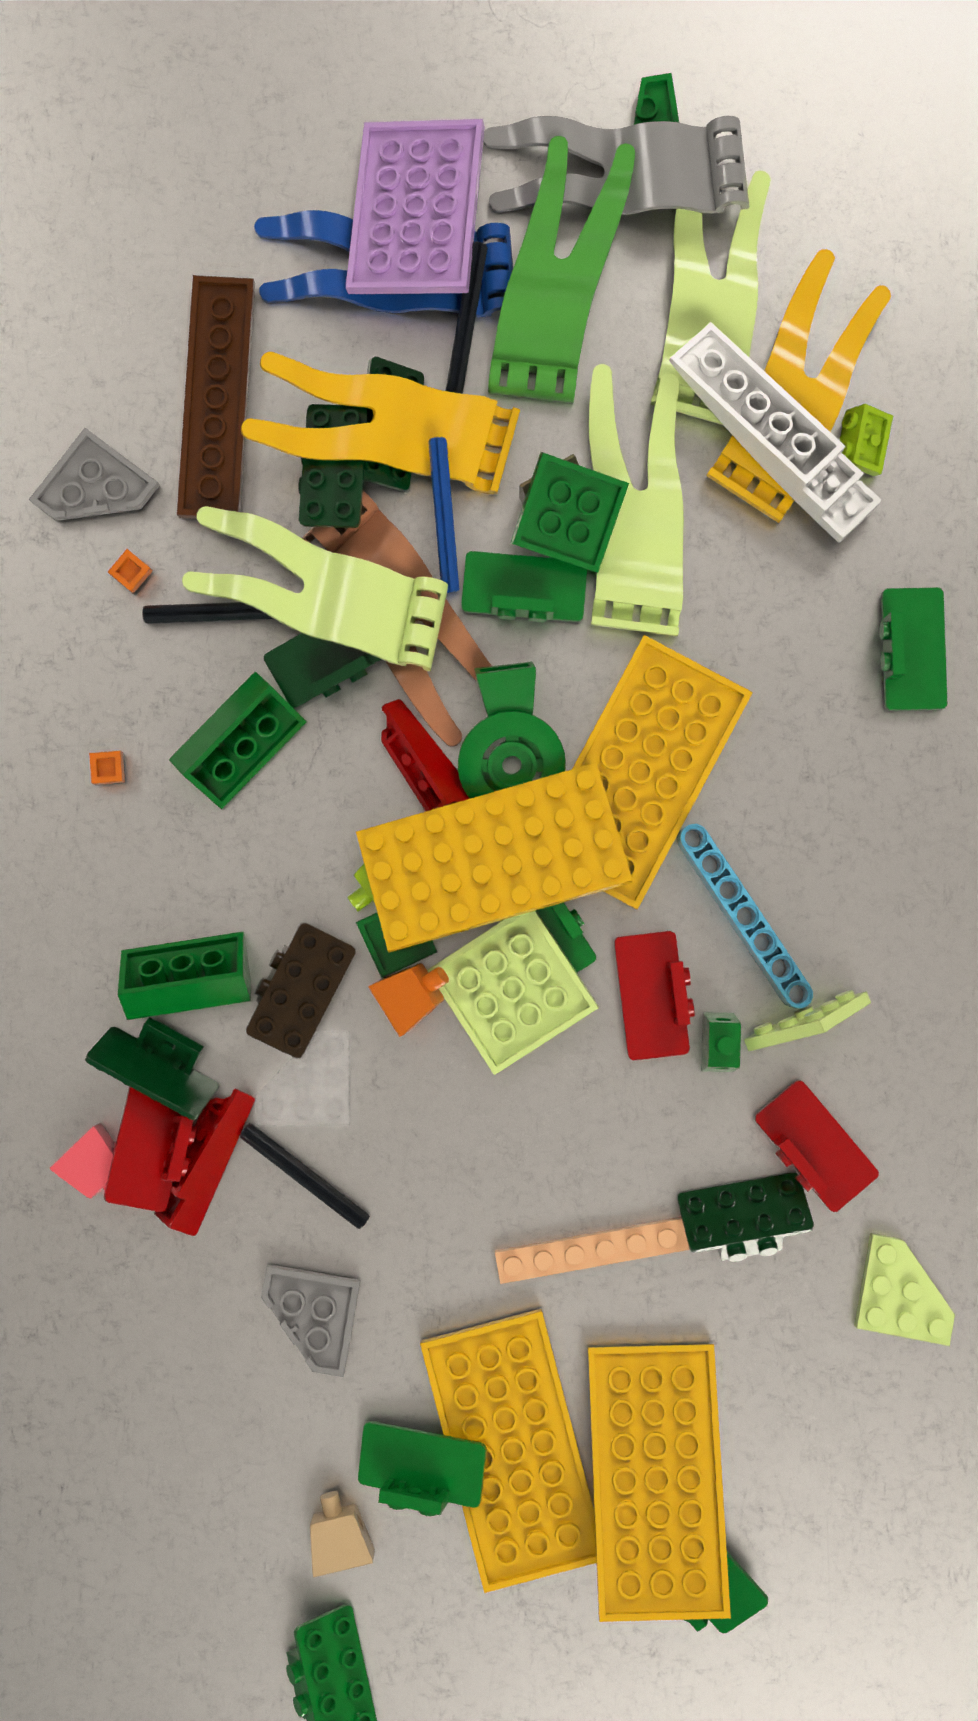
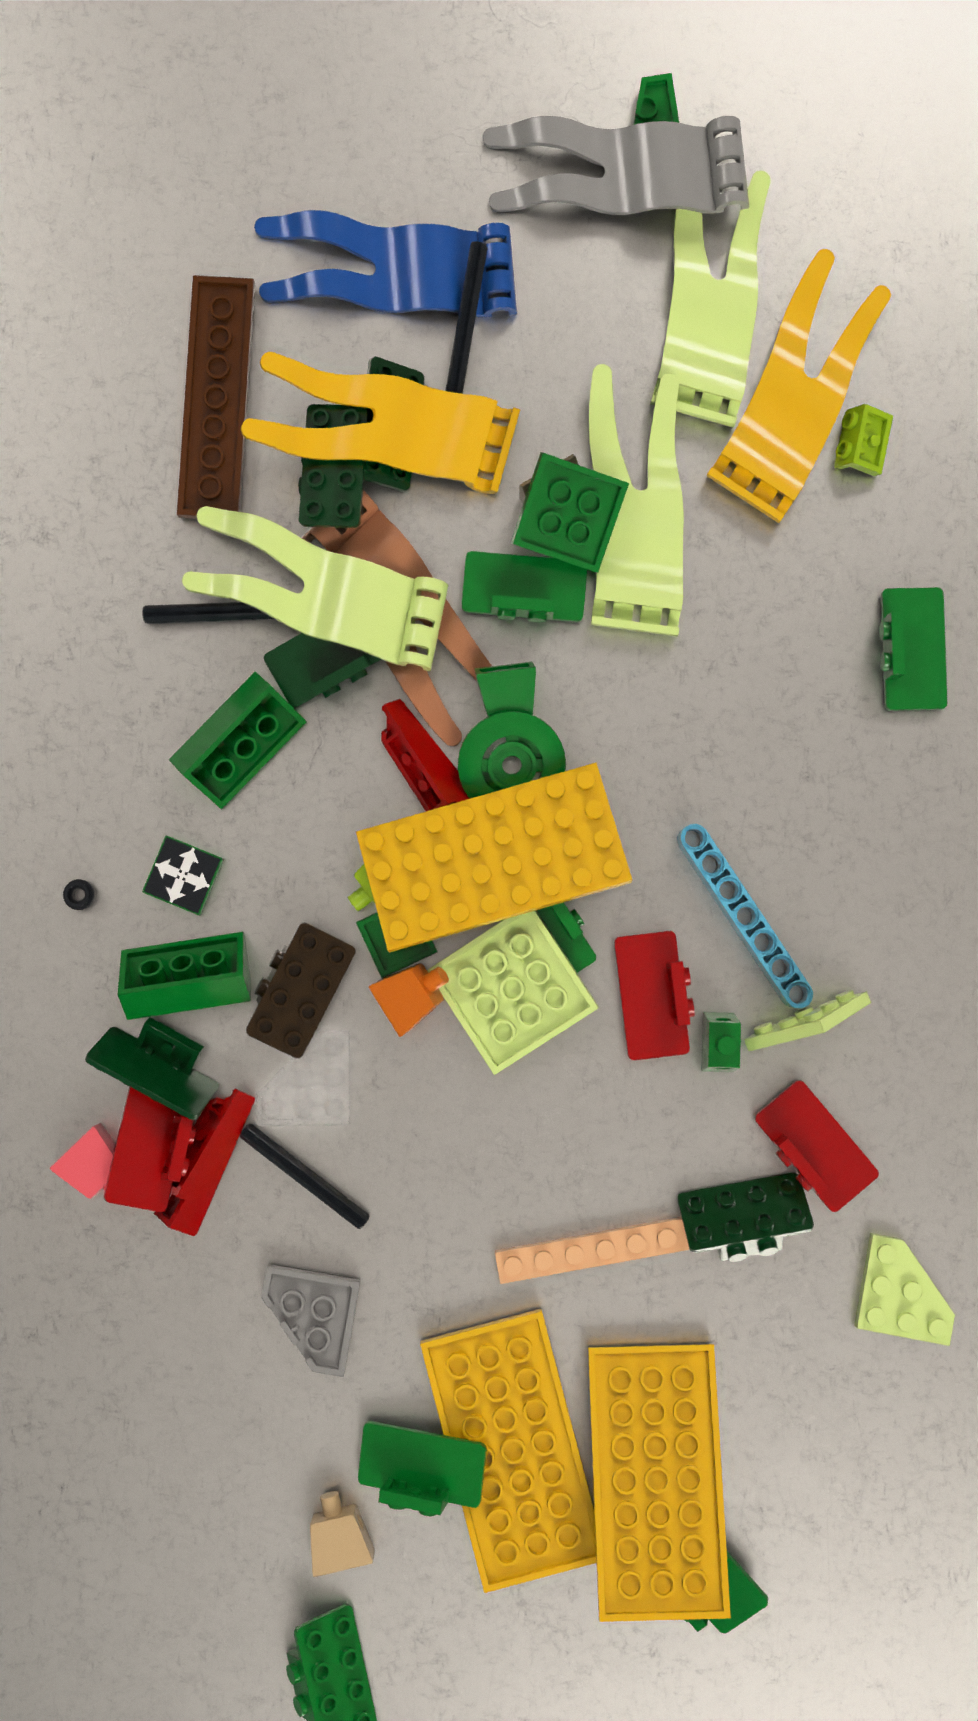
light grey plate [29,428,160,521] -> none
orange plate [89,751,125,785] -> none
orange plate [108,549,153,594] -> none
lavender plate [346,119,485,294] -> none
blue axle [428,437,459,593] -> none
bright green flag [488,136,635,403] -> none
yellow plate [572,635,753,910] -> none
white slope [669,322,882,543] -> none
none -> black plate [63,879,95,910]
none -> black tile [142,835,224,916]

